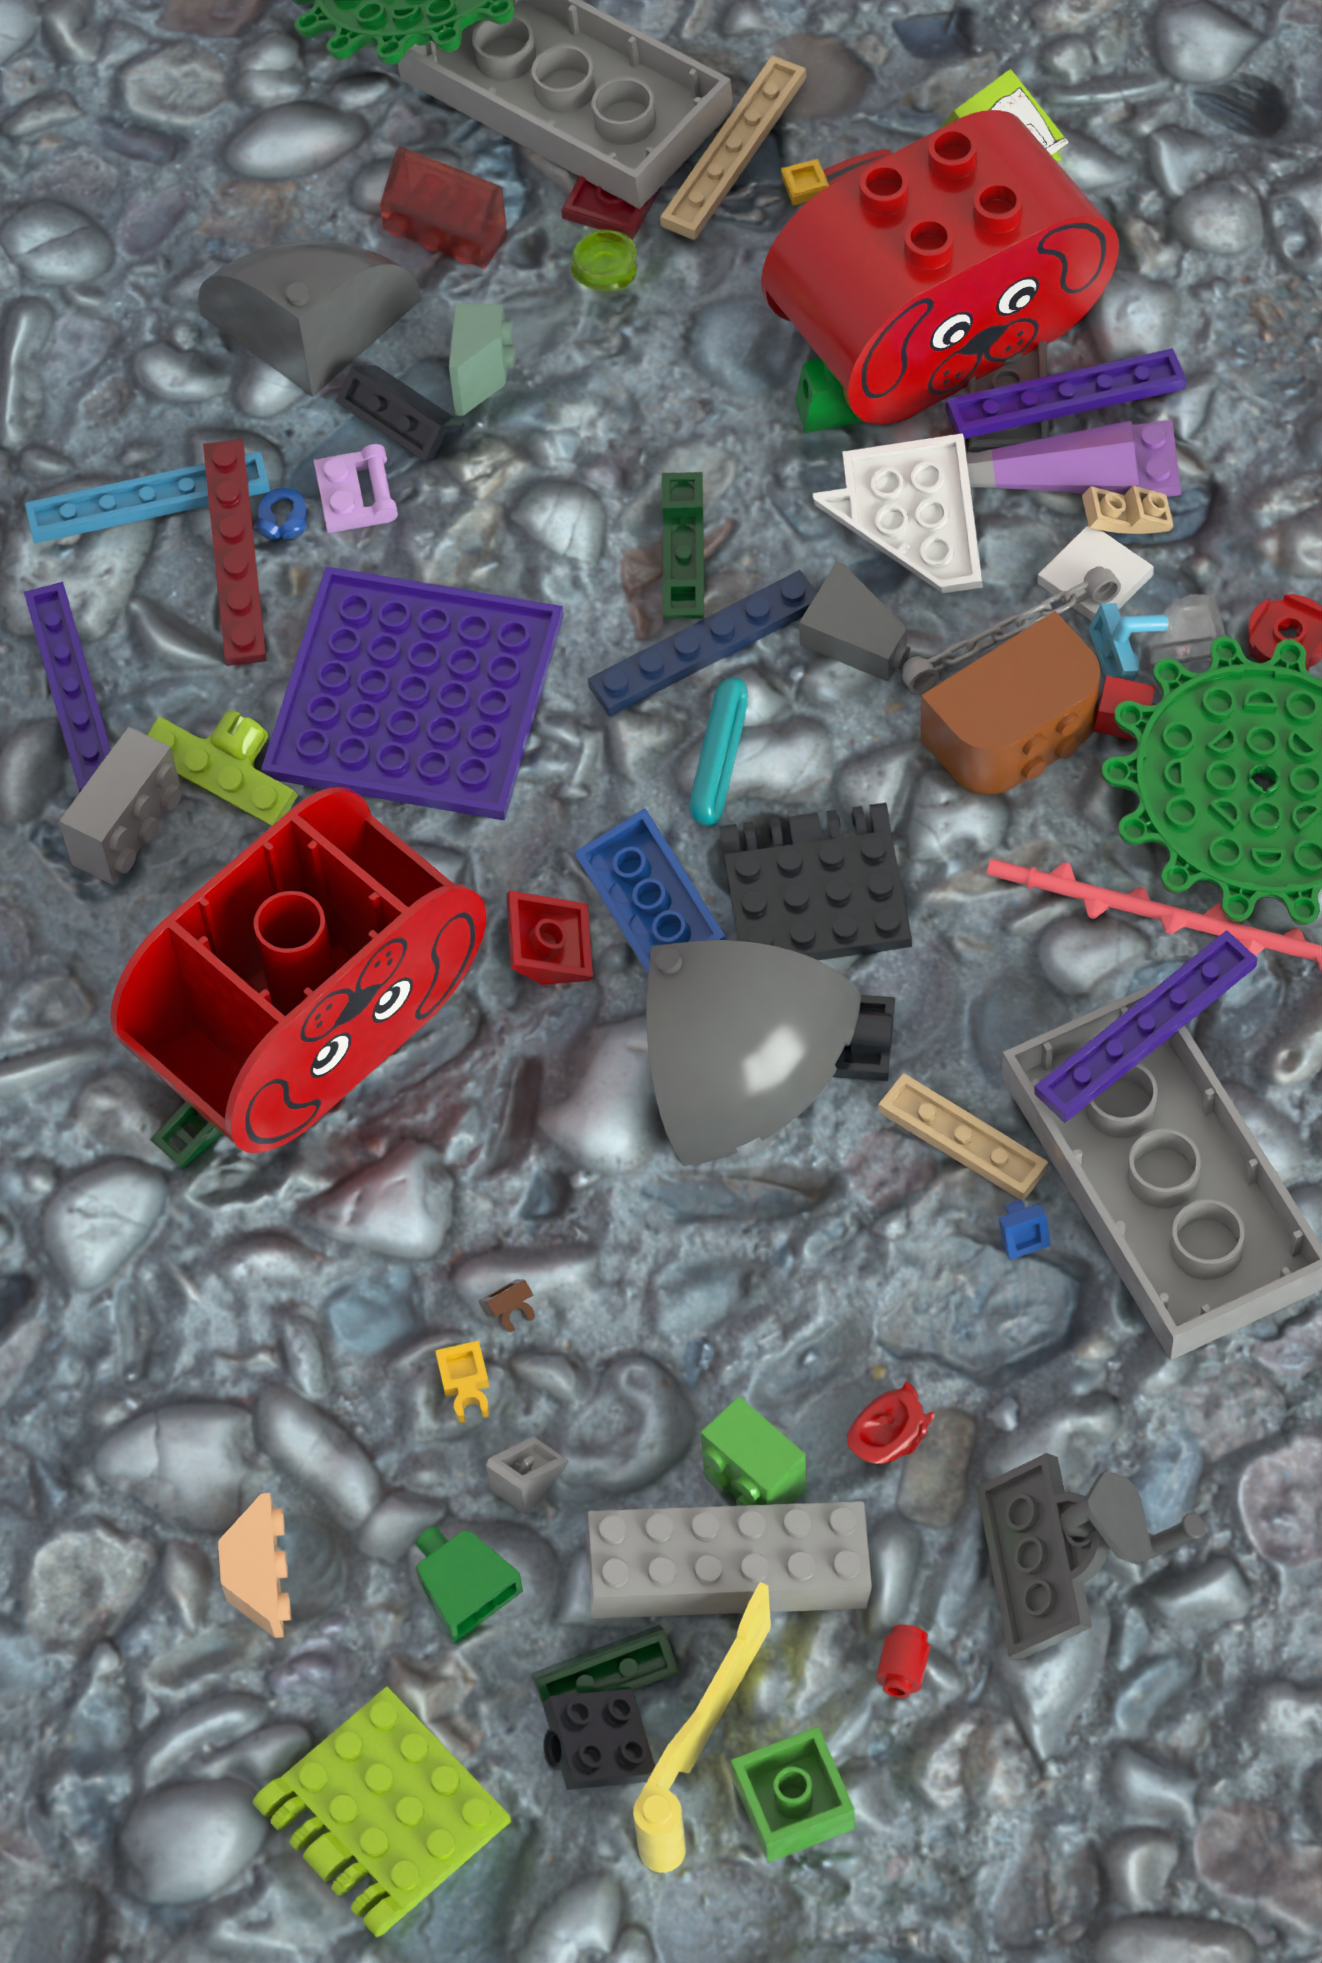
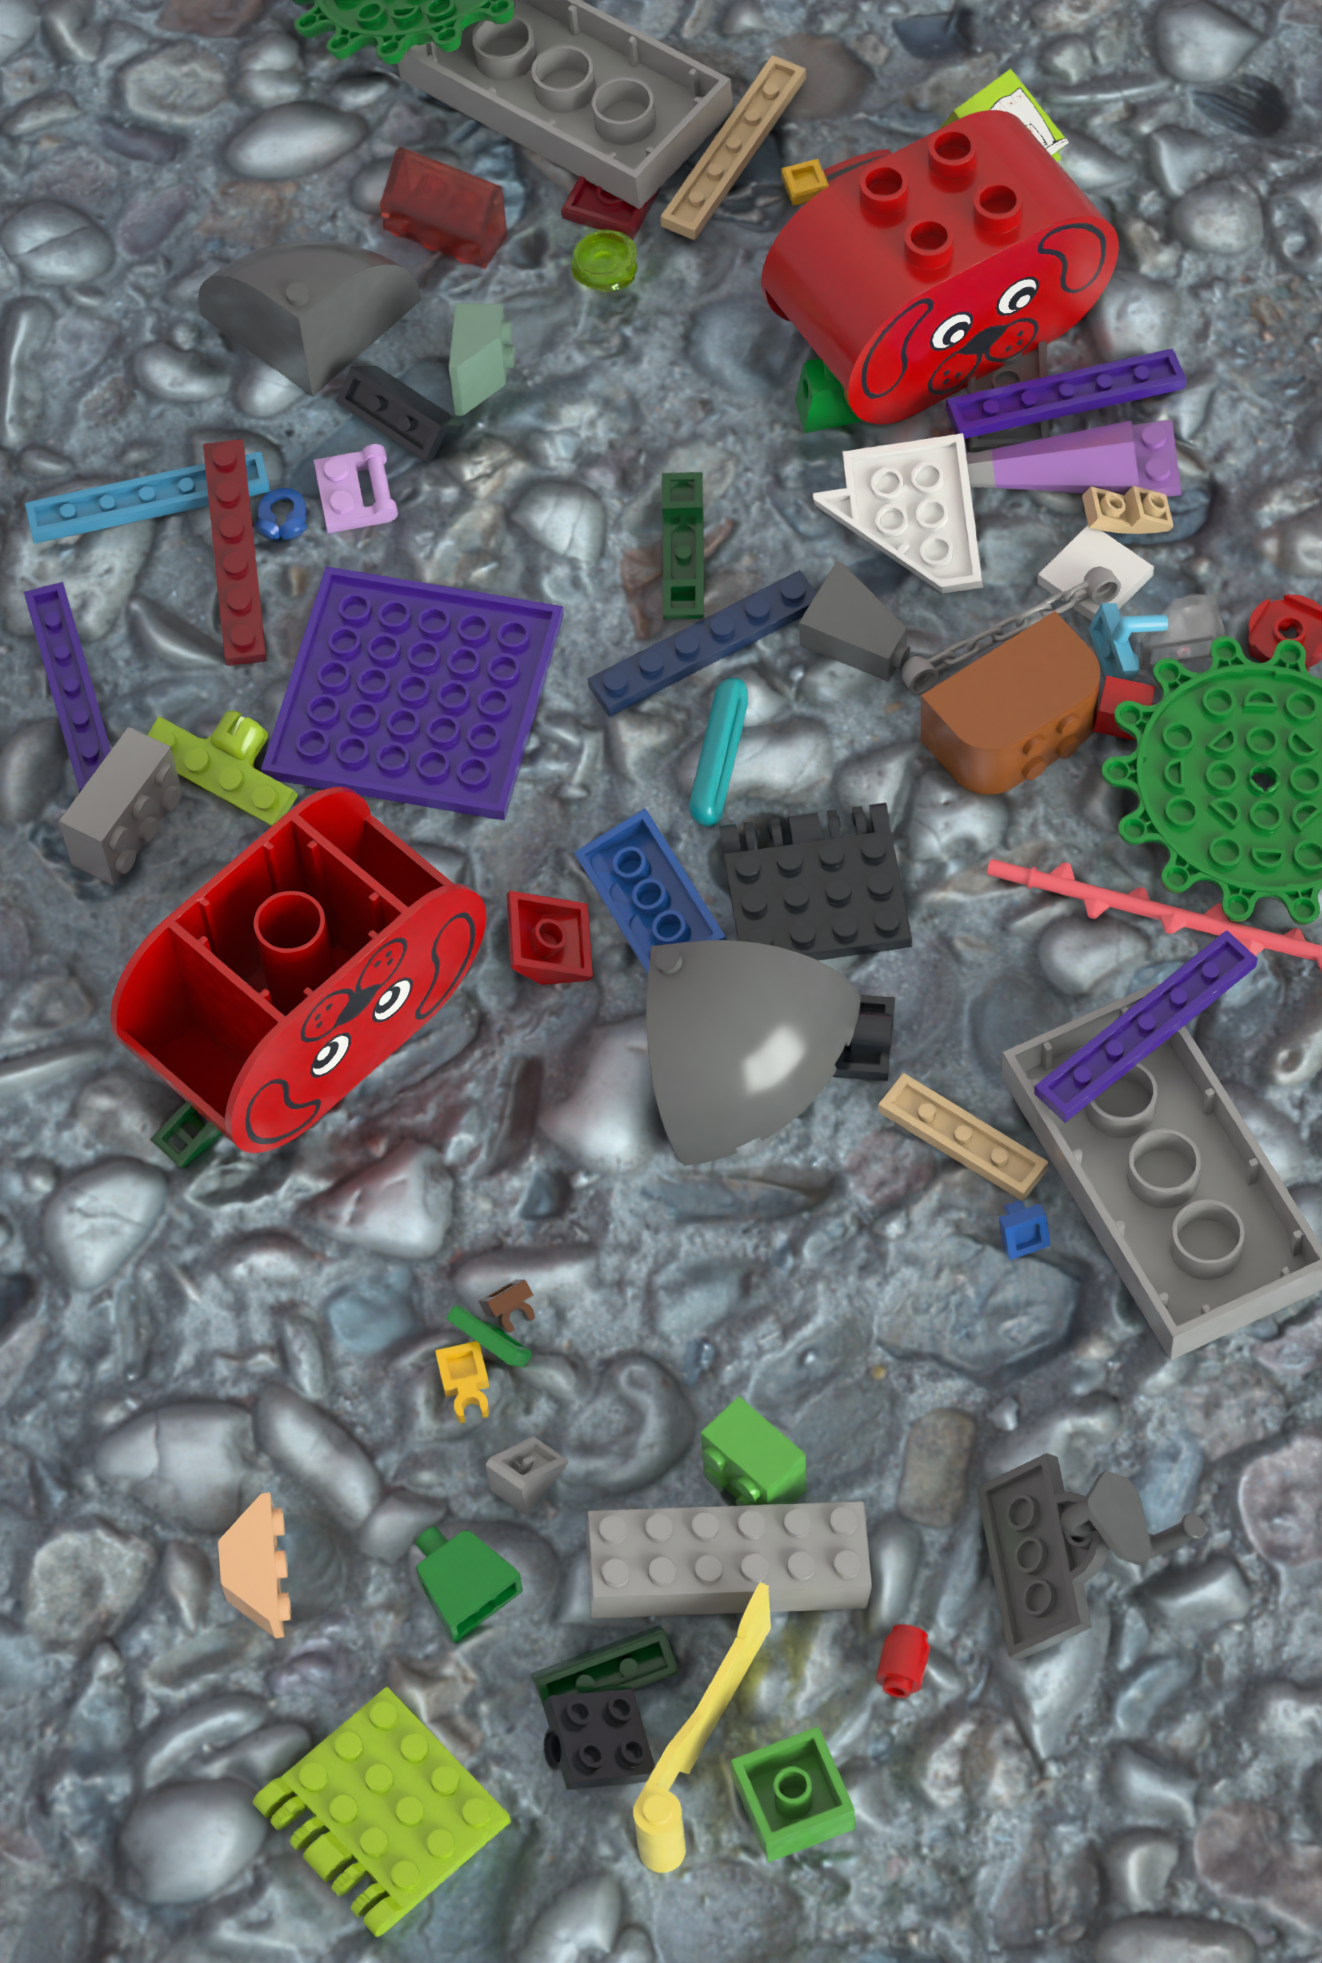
red hat [846,1381,934,1464] -> none
none -> green tile [446,1305,533,1367]

